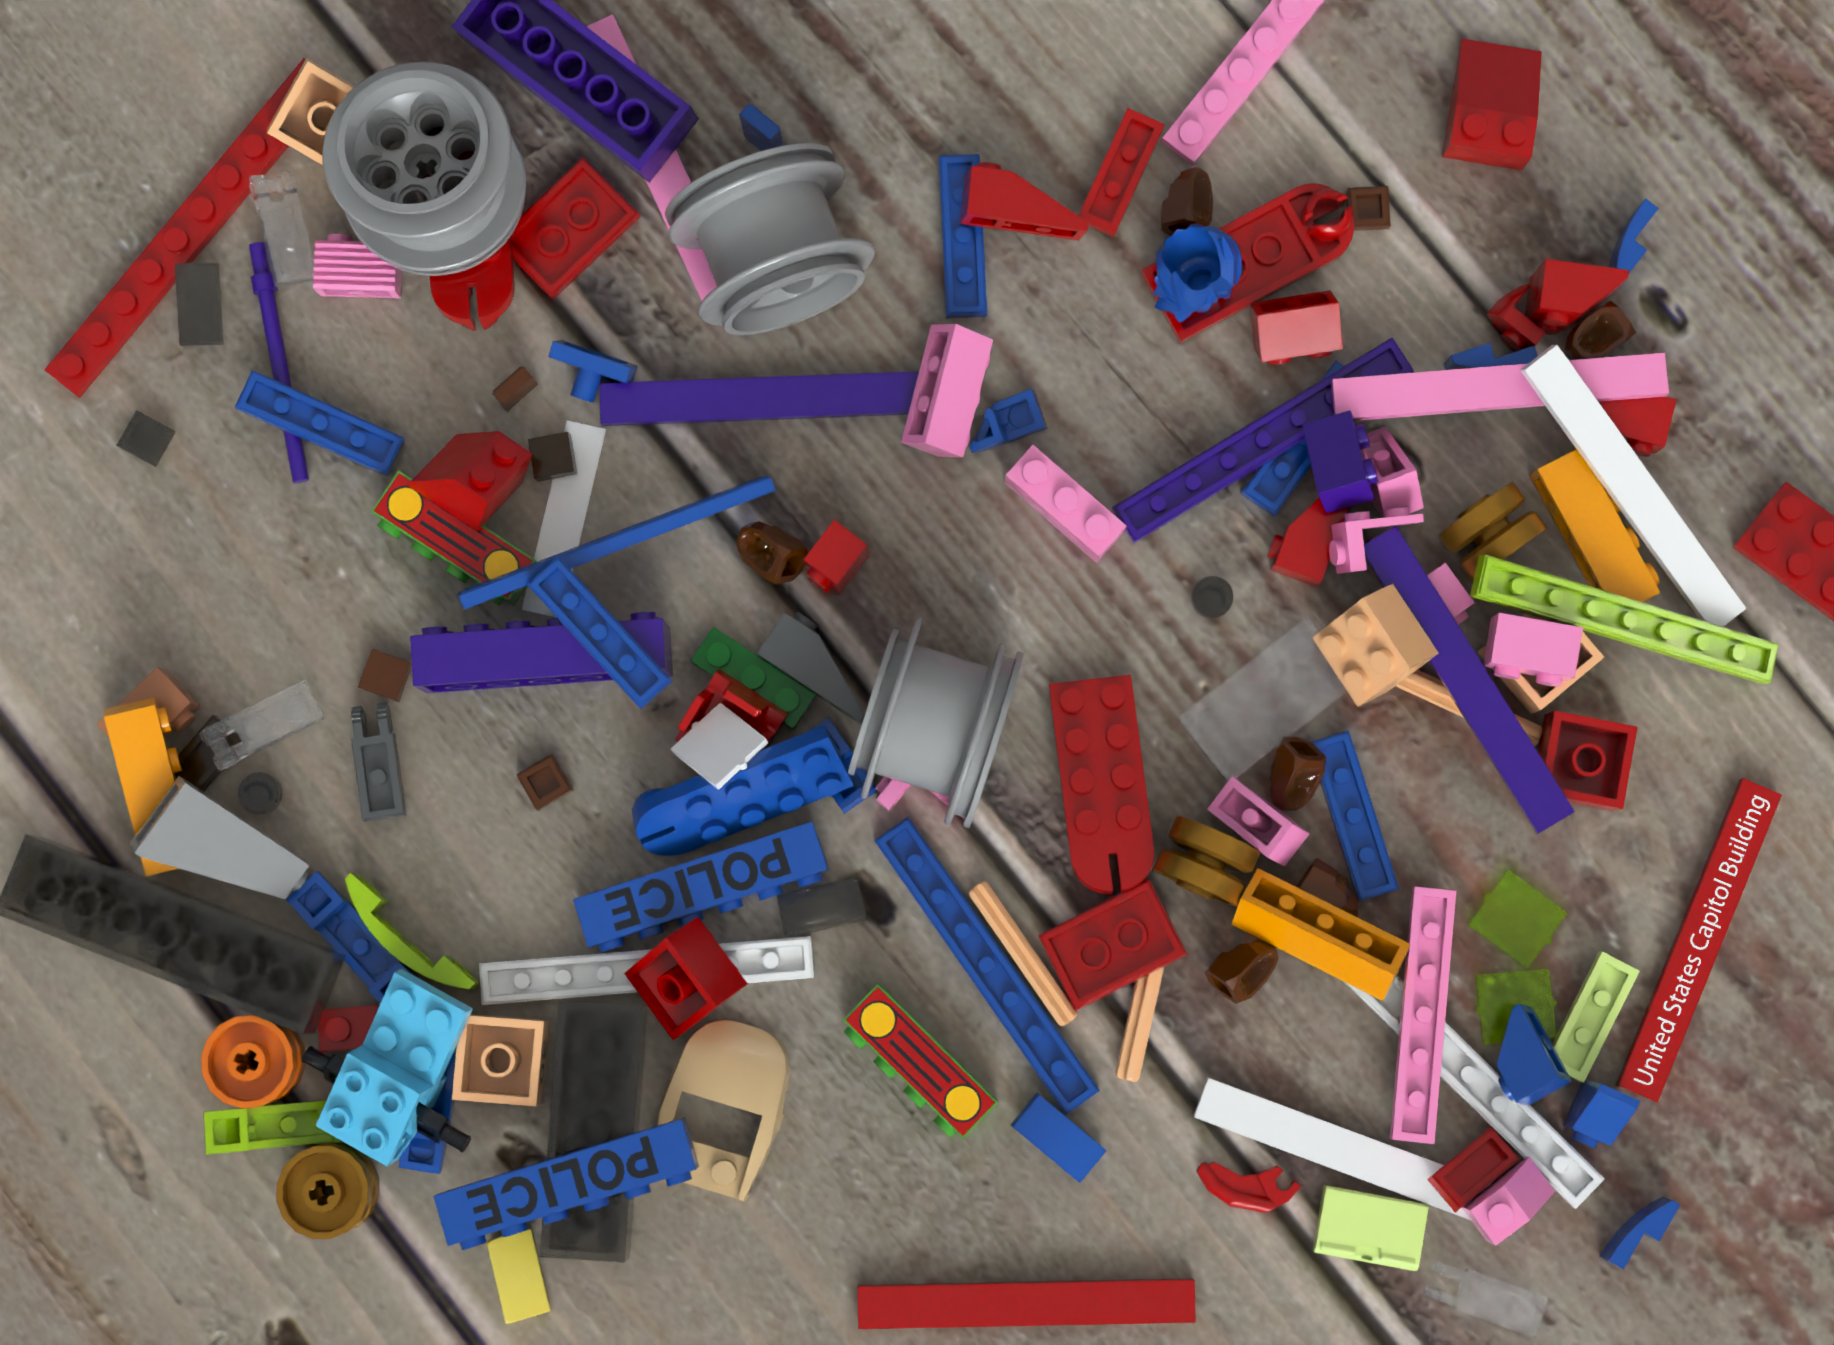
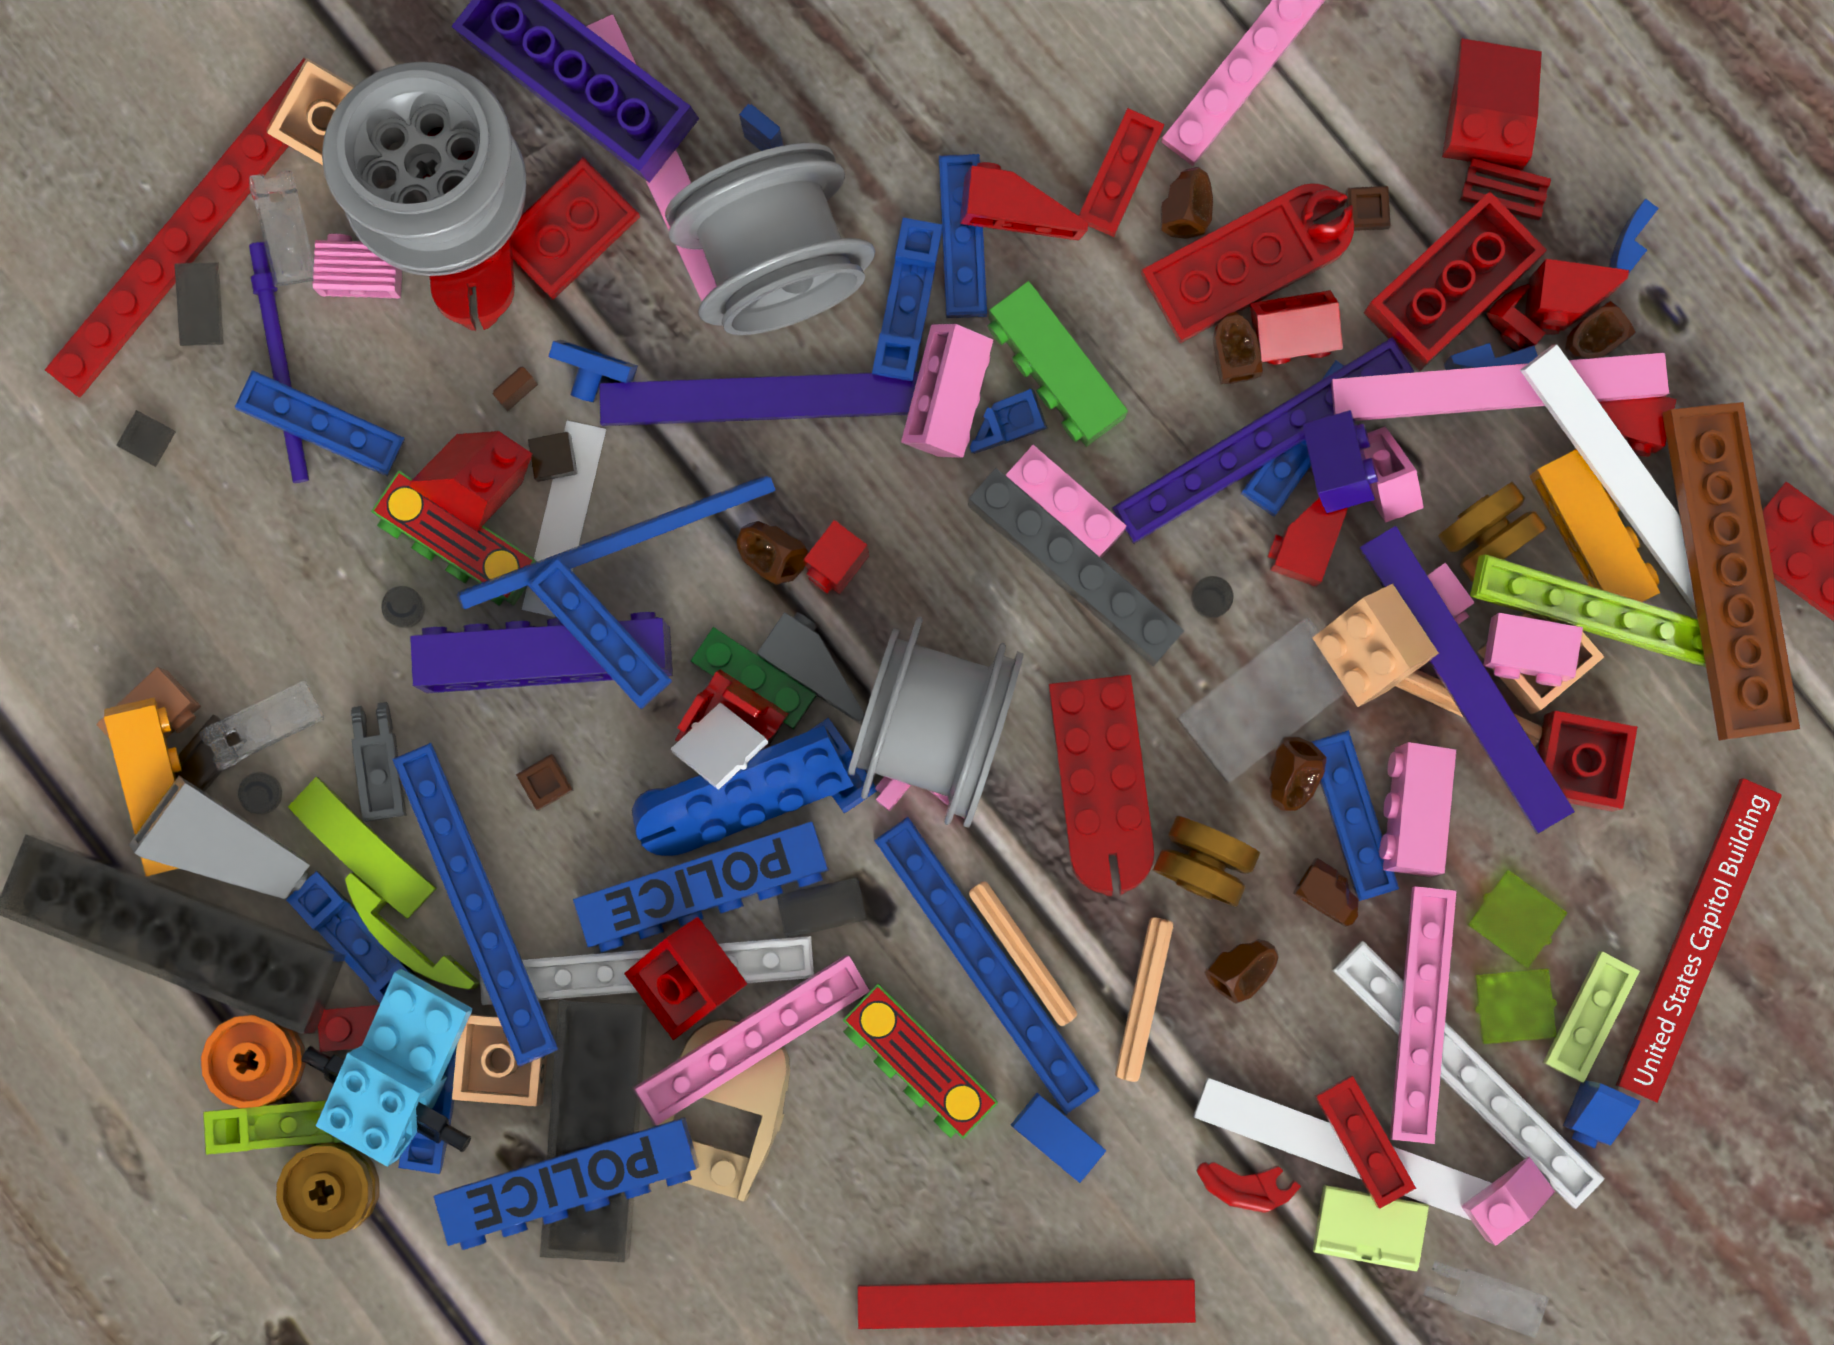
reddish brown tile [358,649,412,702] -> none
light yellow slope [487,1228,551,1324] -> none
red tile [1038,879,1188,1011] -> none
blue hair [1152,224,1242,322] -> none
bright pink slope [1207,776,1310,867] -> none
light orange brick [1231,868,1411,1001] -> none
bright pink bracket [1329,507,1424,574] -> none
red tile [1427,1126,1519,1213] -> none
blue slope [1496,1004,1572,1105] -> none
blue slope [1600,1197,1680,1269] -> none
none -> lime slope [288,776,437,919]
none -> clear smoke tile [381,586,425,628]
none -> blue tile [392,743,559,1067]
none -> bright pink plate [633,955,870,1126]
none -> blue slope [872,217,943,381]
none -> dark grey brick [968,468,1184,667]
none -> bright green brick [987,281,1128,447]
none -> rock [1213,312,1263,384]
none -> red plate [1315,1076,1416,1209]
none -> red brick [1364,191,1547,371]
none -> bright pink brick [1379,742,1456,877]
none -> red tile [1460,158,1551,221]
none -> dark orange plate [1662,402,1800,741]

